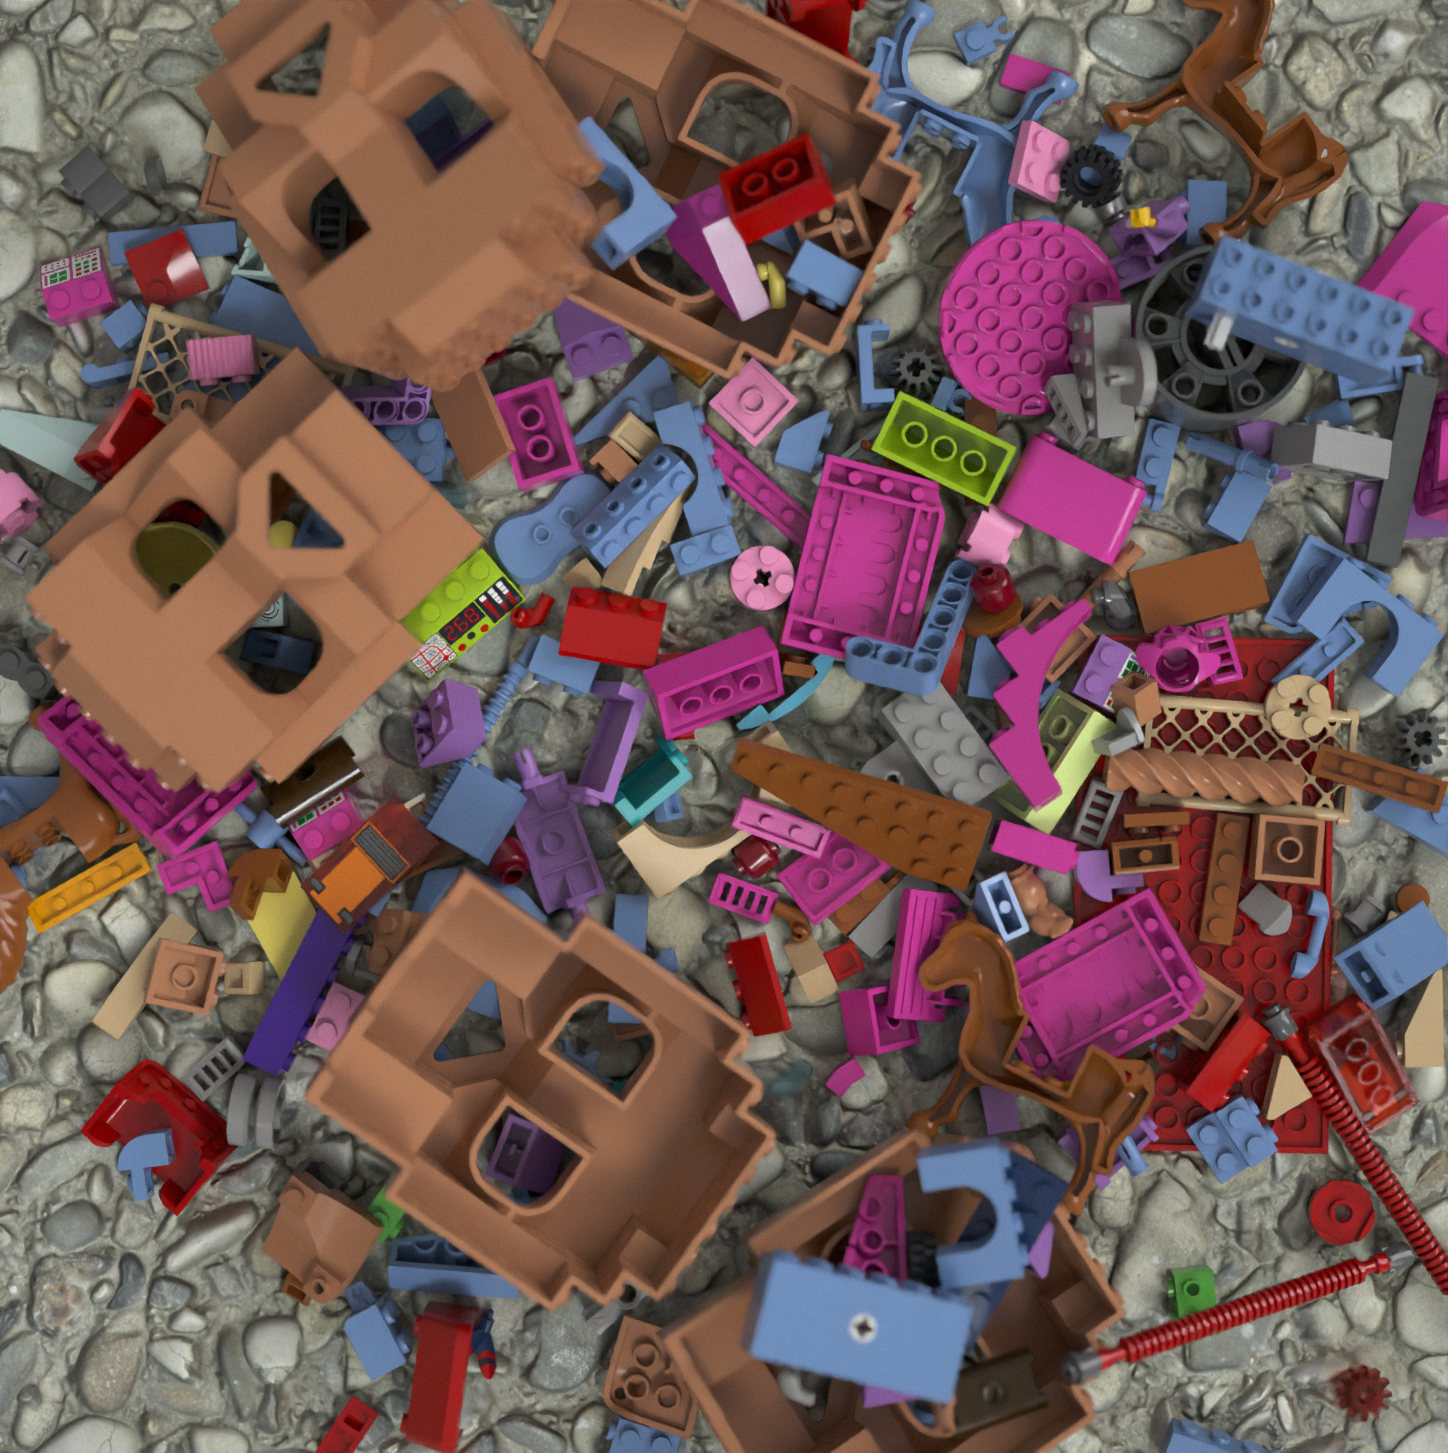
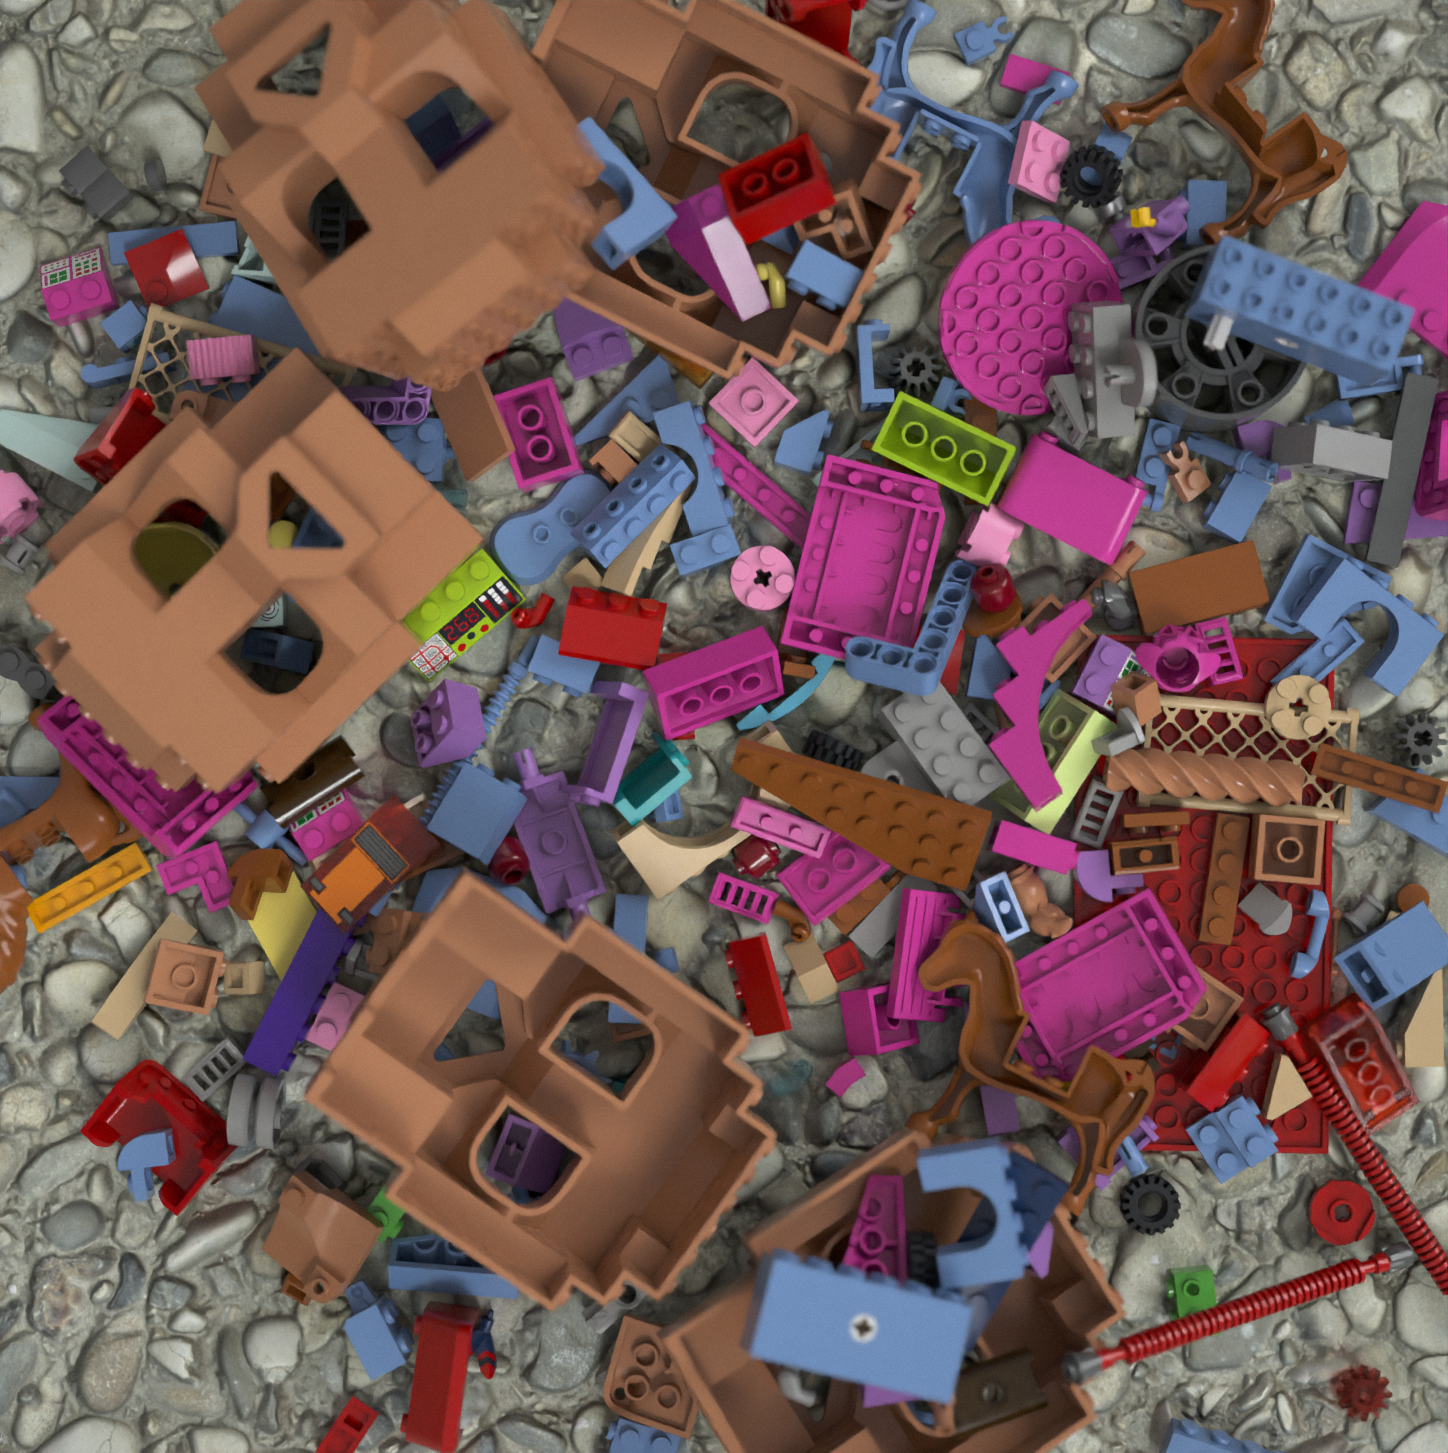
none -> black tyre [802,729,865,771]
none -> black tyre [1119,1174,1181,1235]
none -> nougat plate [1159,441,1212,502]

